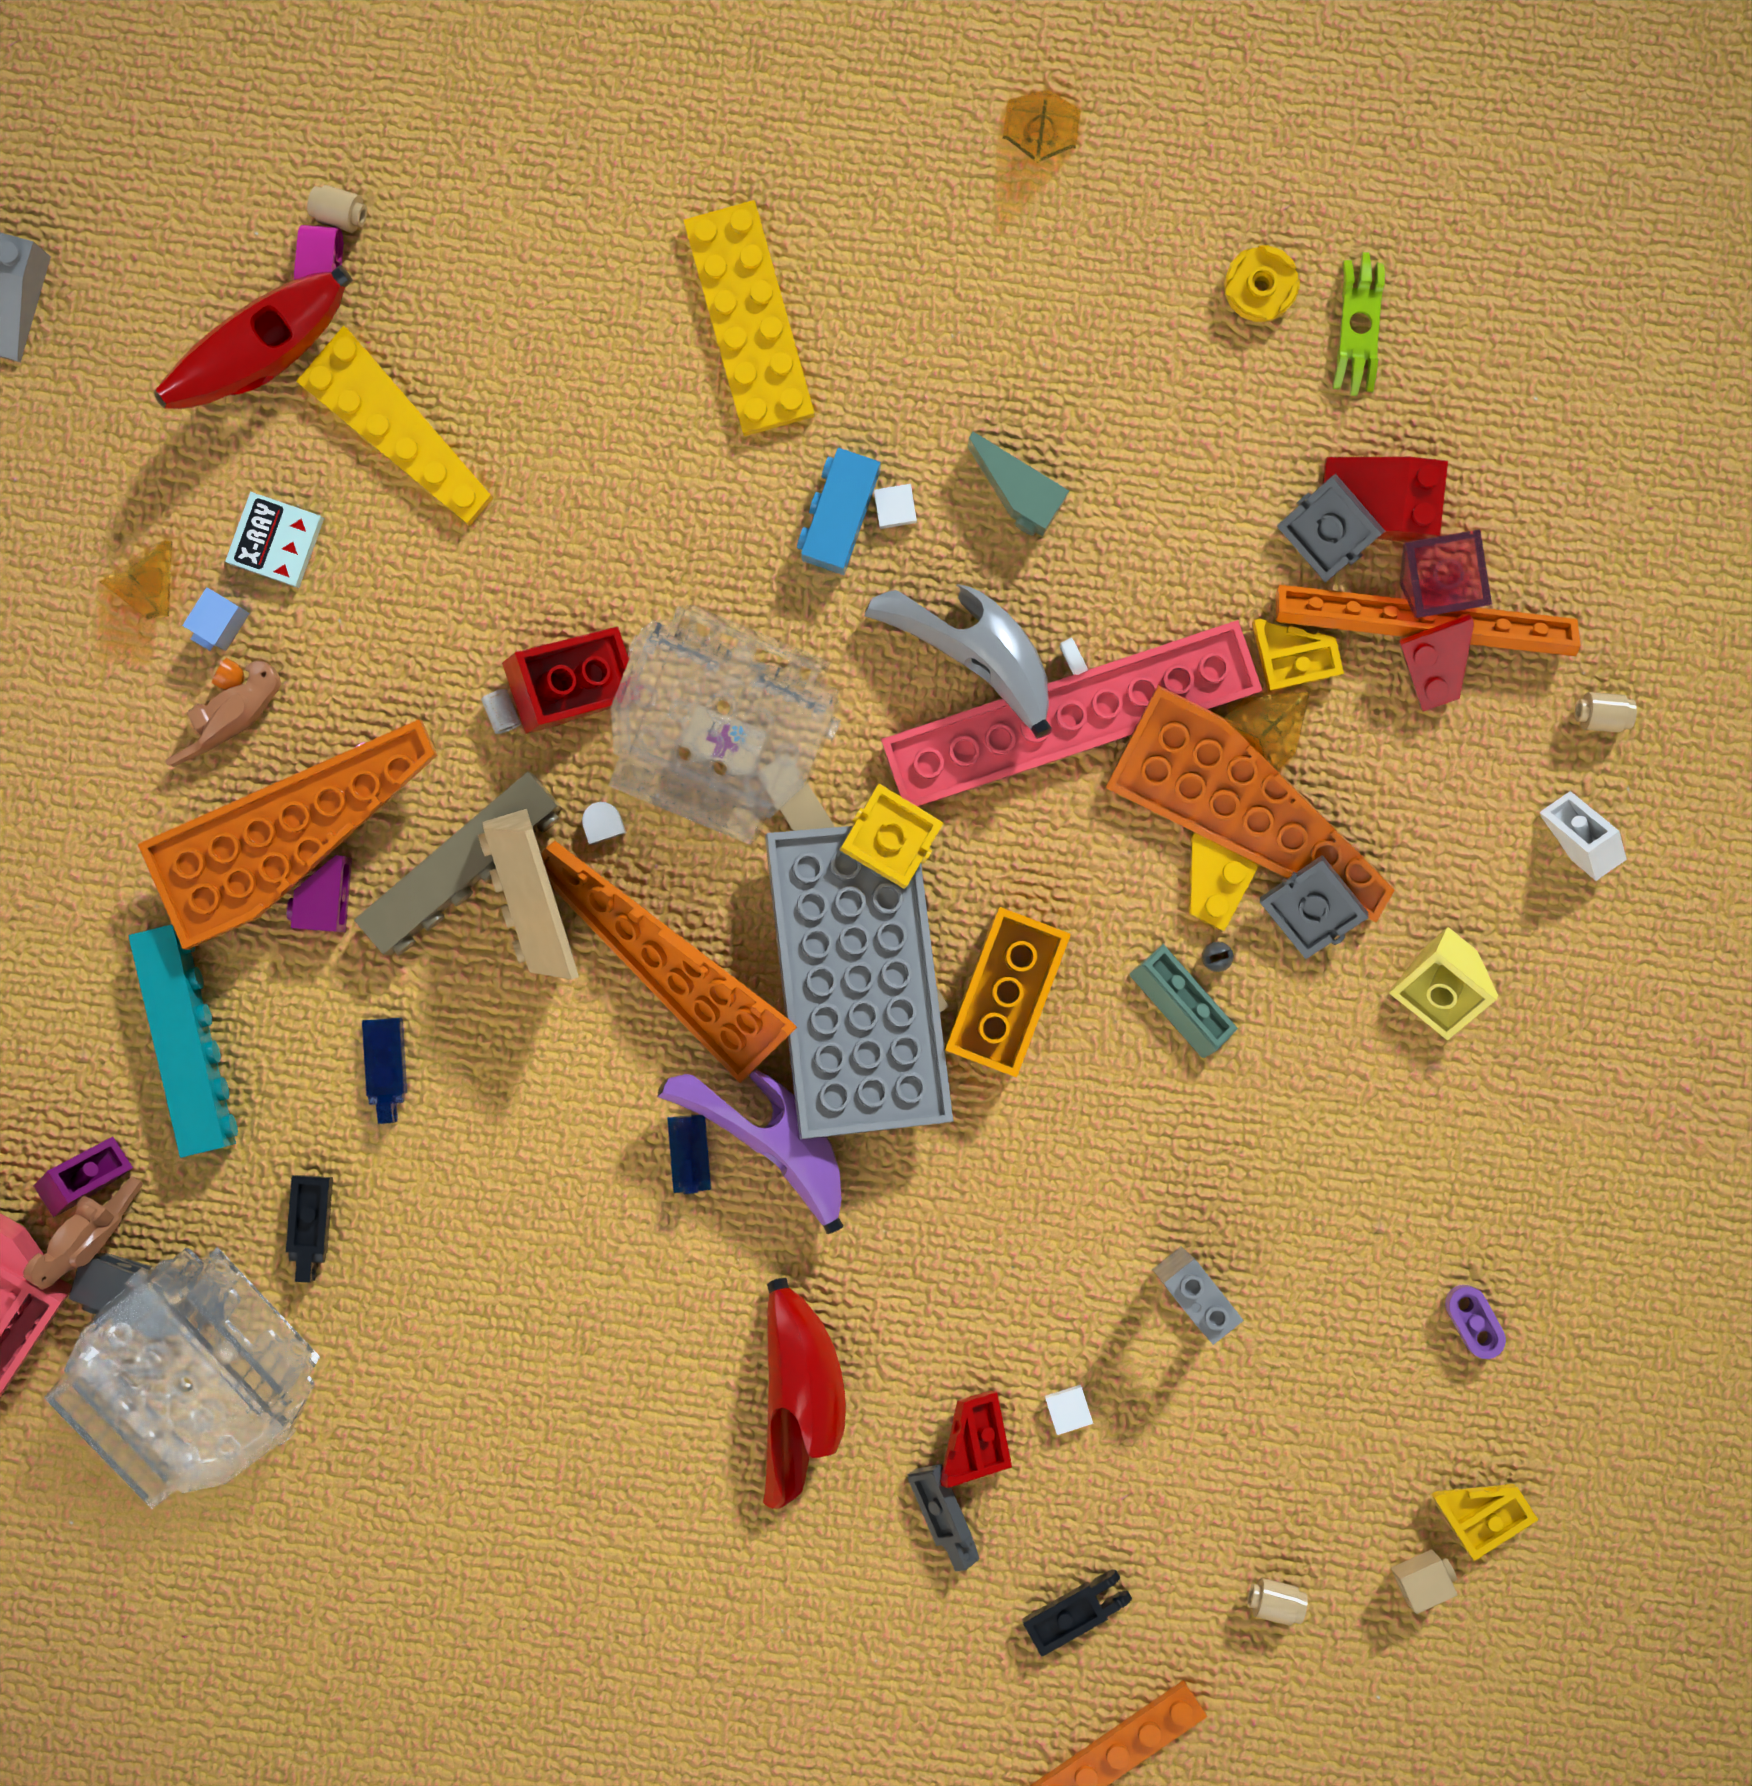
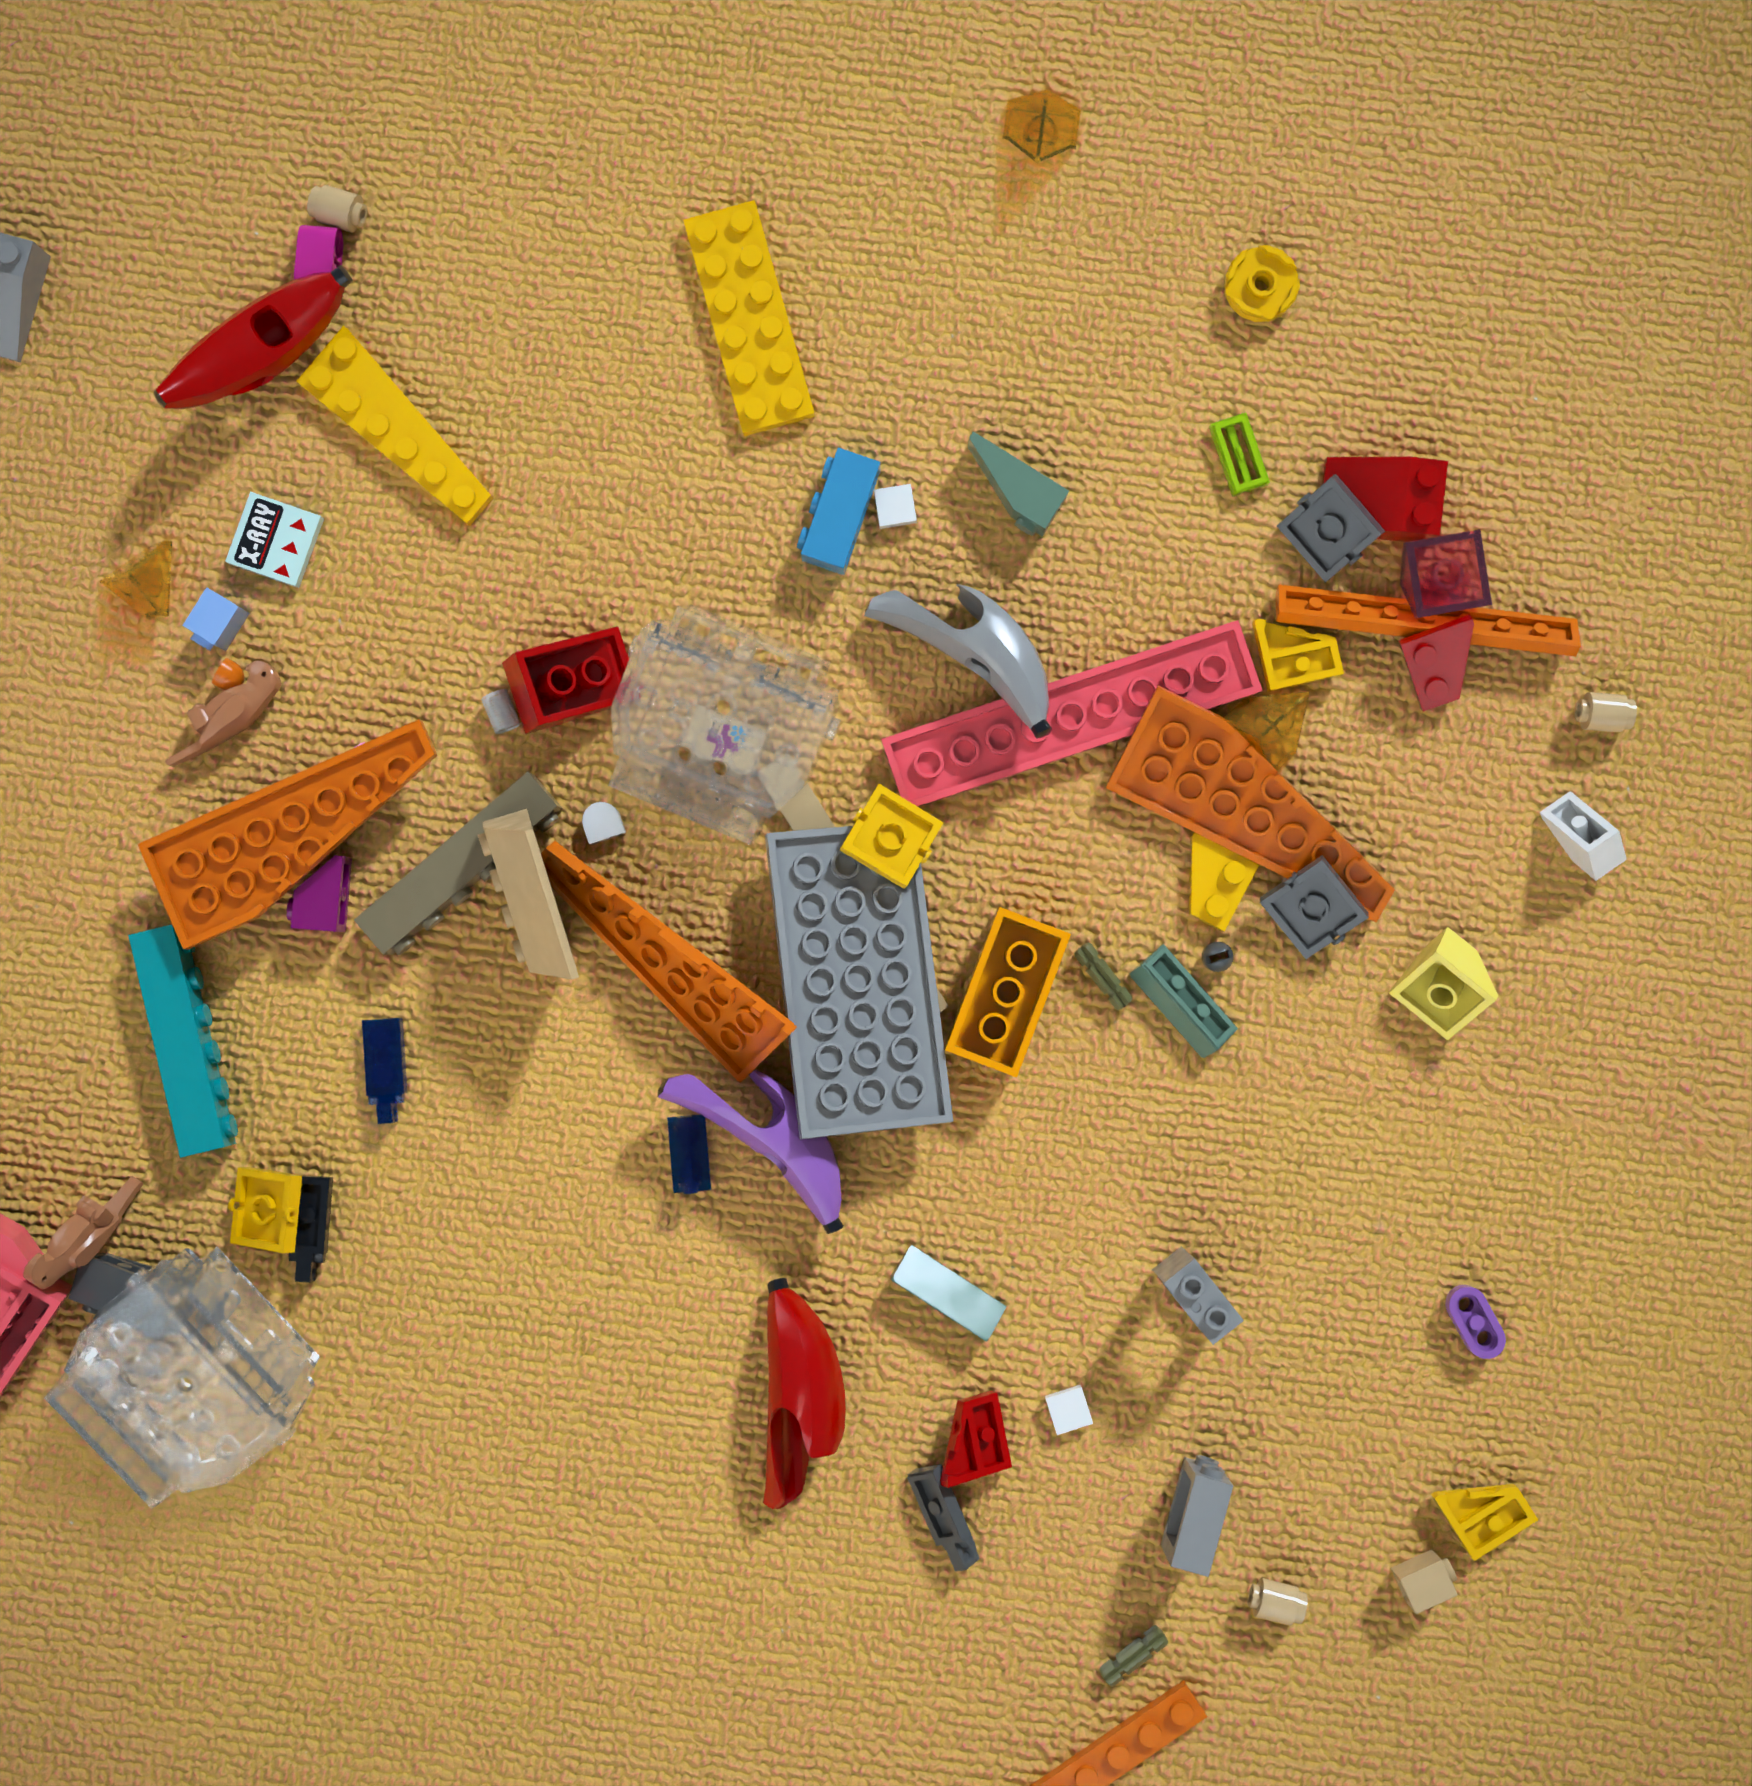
magenta slope [33,1137,133,1218] -> none
black hinge [1022,1569,1132,1657] -> none
white tile [1059,637,1088,675] -> none
lime piece [1333,252,1385,396] -> none
none -> yellow plate [228,1167,302,1253]
none -> slope [891,1244,1007,1342]
none -> olive axle [1075,942,1132,1010]
none -> olive axle [1099,1625,1168,1687]
none -> light grey window [1161,1455,1233,1577]
none -> lime tile [1209,412,1270,497]

